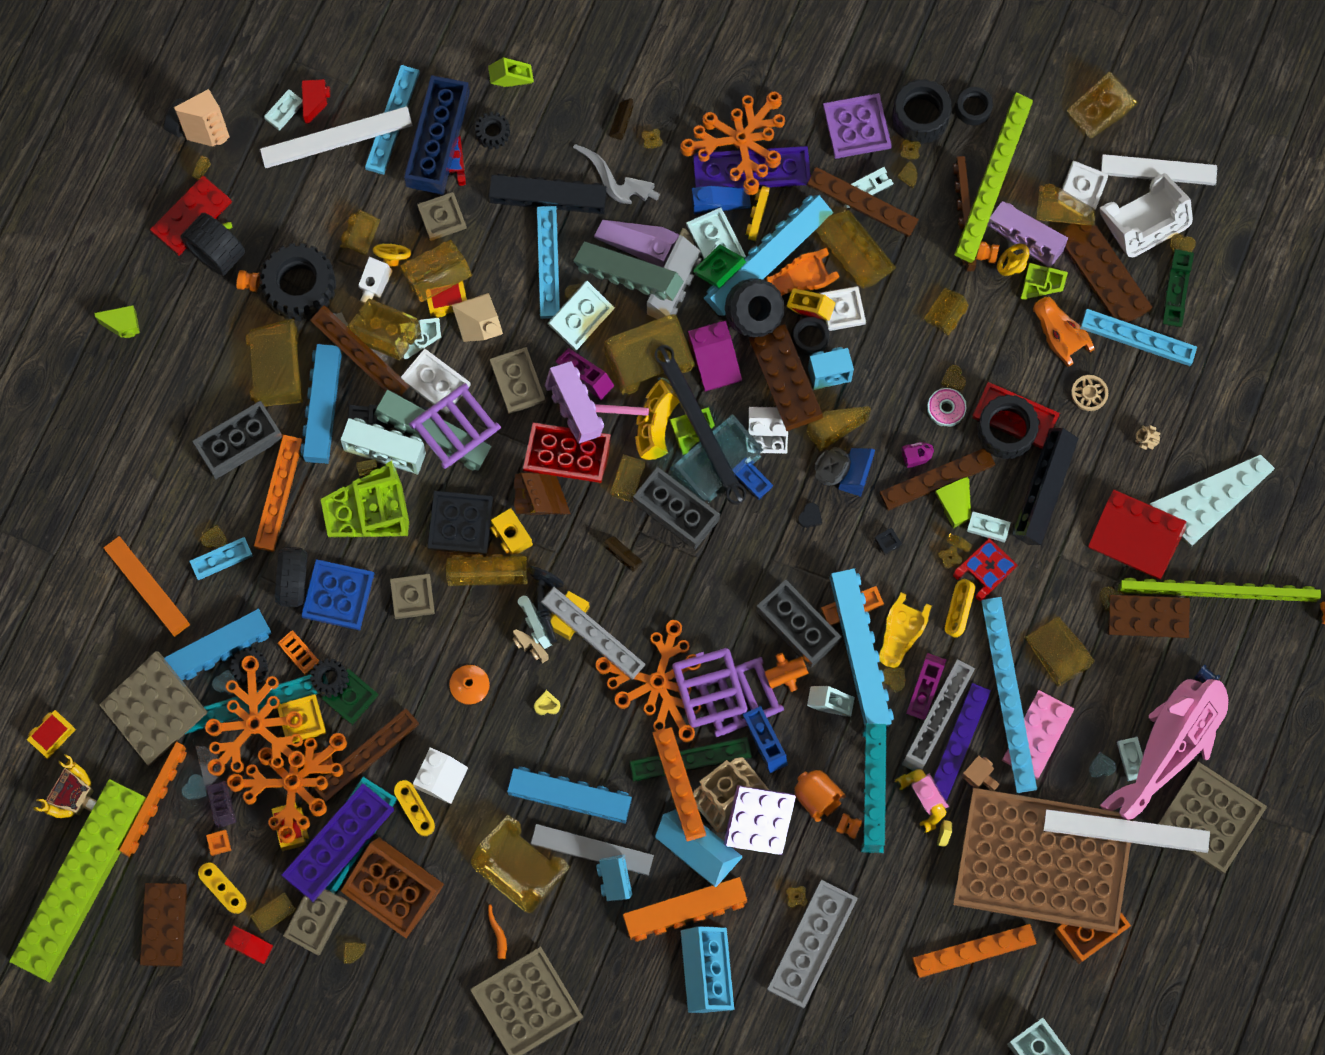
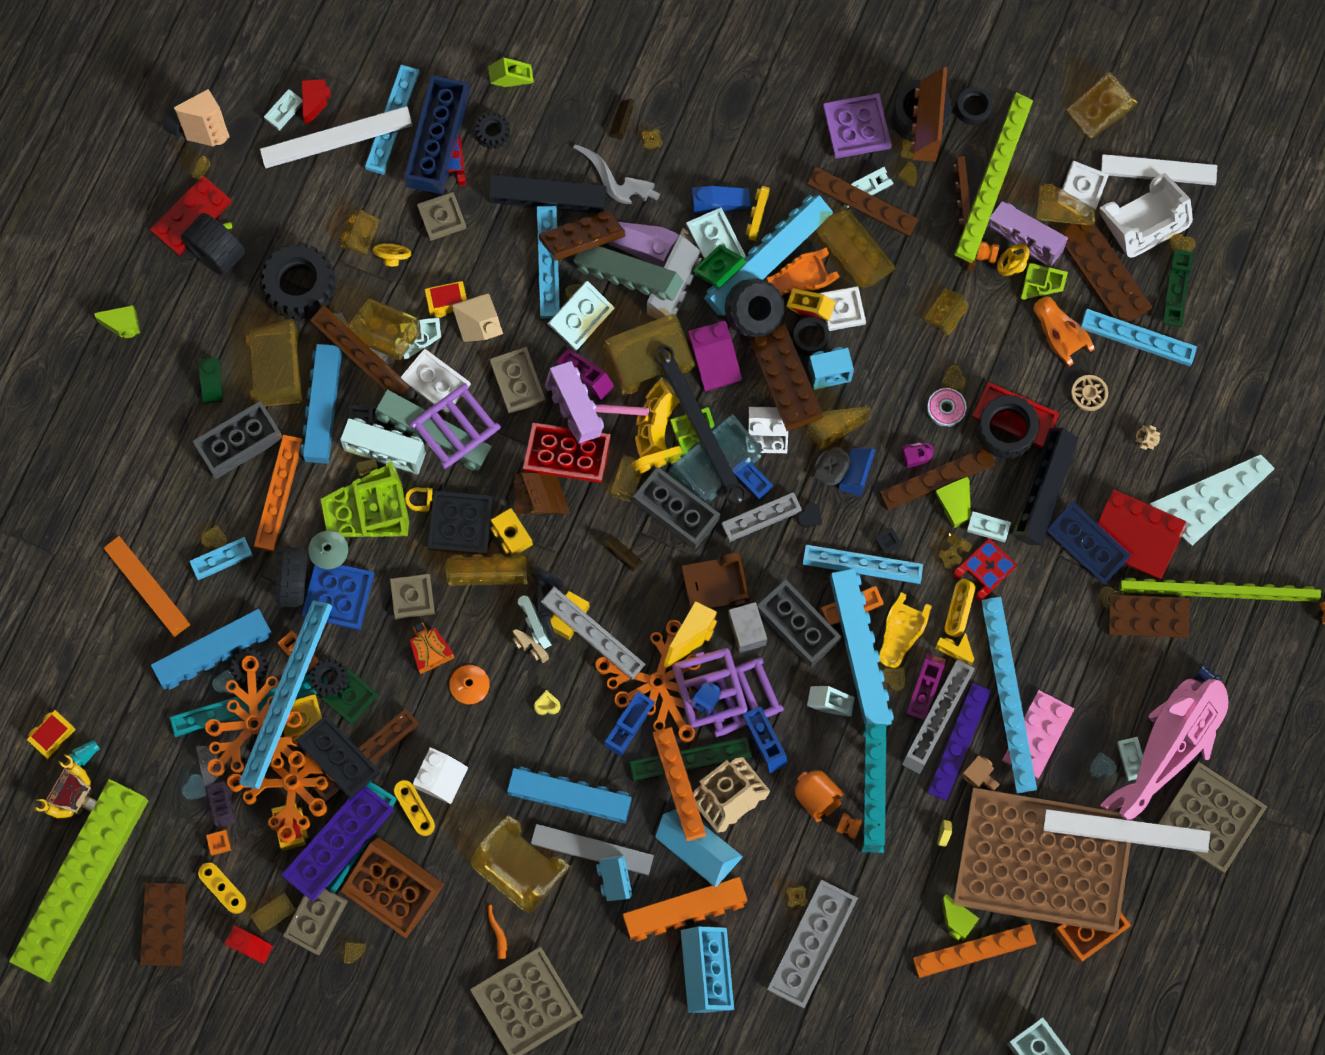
dark tan plate [99,652,208,766] -> none
orange plate [119,742,187,857] -> none
orange wheel [237,270,260,292] -> none
white torso [358,257,392,305] -> none
clear yellow piece [400,240,472,302] -> none
orange plant [680,92,785,195] -> none
dark purple plate [693,146,810,188] -> none
plate [724,785,796,855] -> none
orange pin [765,653,809,692] -> none
torso [895,769,949,833] -> none
clear yellow slope [1025,616,1095,687] -> none
none -> teal cone [68,740,100,766]
none -> dark green slope [199,358,223,403]
none -> medium azure plate [239,601,332,789]
none -> black tile [295,715,380,800]
none -> sand green dish [308,531,348,570]
none -> yellow piece [405,487,432,512]
none -> torso [410,623,454,674]
none -> reddish brown plate [539,210,625,261]
none -> blue slope [604,691,655,757]
none -> yellow plate [632,446,683,473]
none -> yellow slope [663,601,717,668]
none -> reddish brown door [681,553,750,610]
none -> blue slope [691,683,722,716]
none -> light grey plate [721,492,802,542]
none -> flat silver piece [728,602,767,653]
none -> medium azure plate [803,545,923,584]
none -> dark orange slope [910,67,947,162]
none -> yellow slope [935,633,974,666]
none -> lime slope [942,894,979,940]
none -> dark blue plate [1047,501,1132,584]

